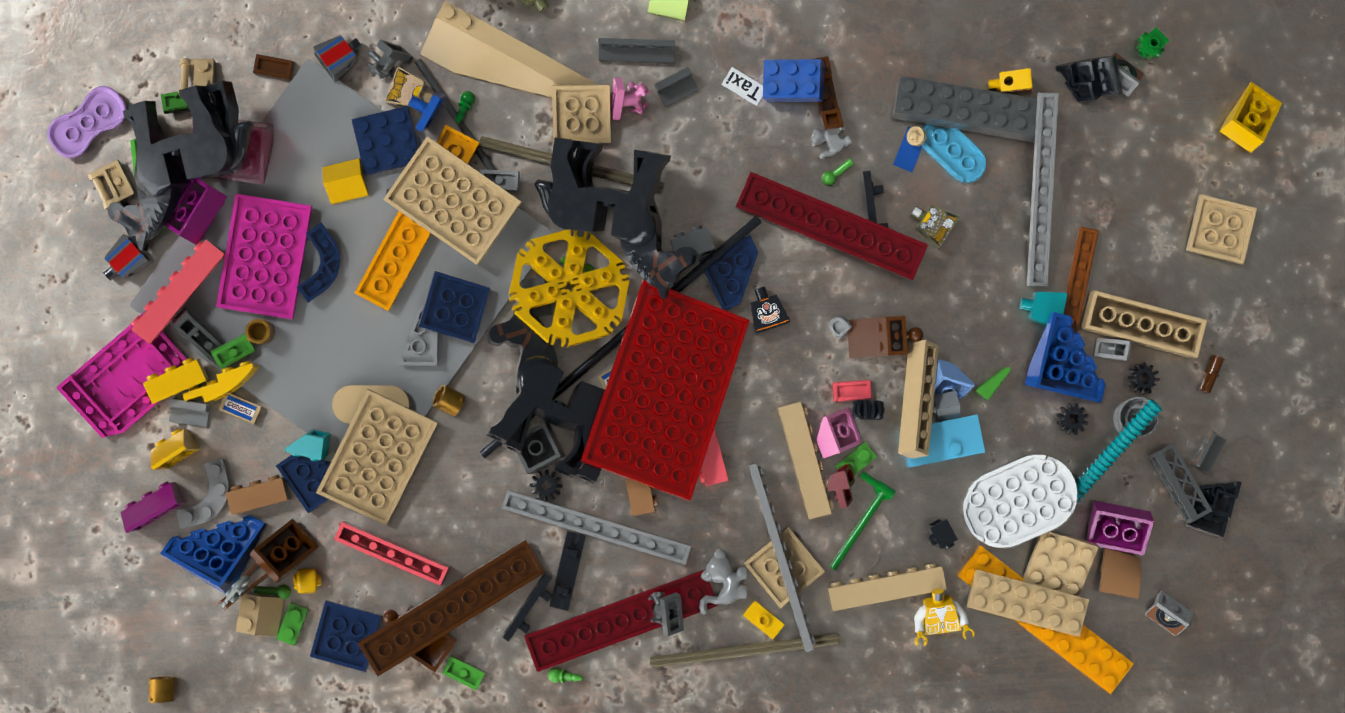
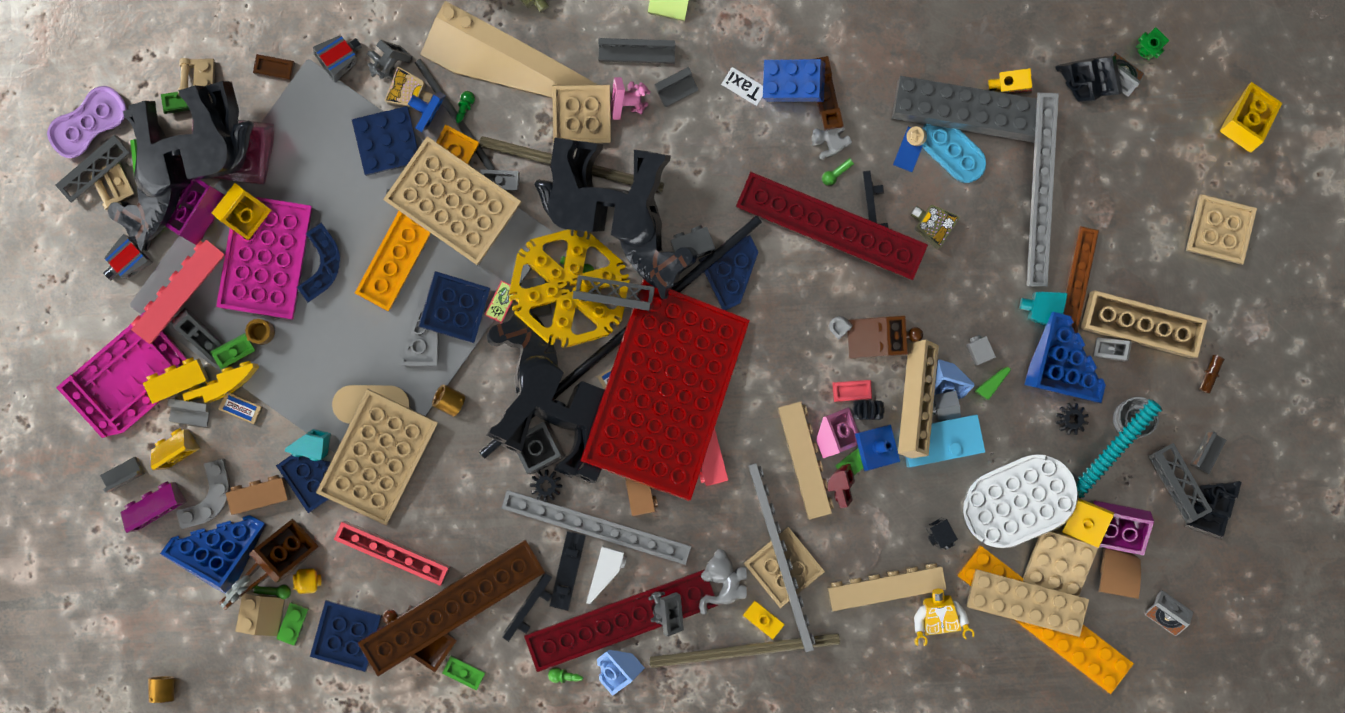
yellow slope [322,158,369,204] -> none
black torso [750,287,790,334] -> none
green bar [829,471,896,571] -> none
black gear [1126,362,1160,395] -> none
none -> dark grey fence [55,135,130,203]
none -> dark grey panel [100,457,145,492]
none -> yellow slope [212,183,272,240]
none -> tile [484,280,516,323]
none -> dark grey fence [572,275,655,310]
none -> white slope [586,546,627,604]
none -> light blue slope [597,650,645,696]
none -> blue tile [855,425,900,471]
none -> light grey brick [966,335,996,366]
none -> yellow plate [1062,498,1114,548]

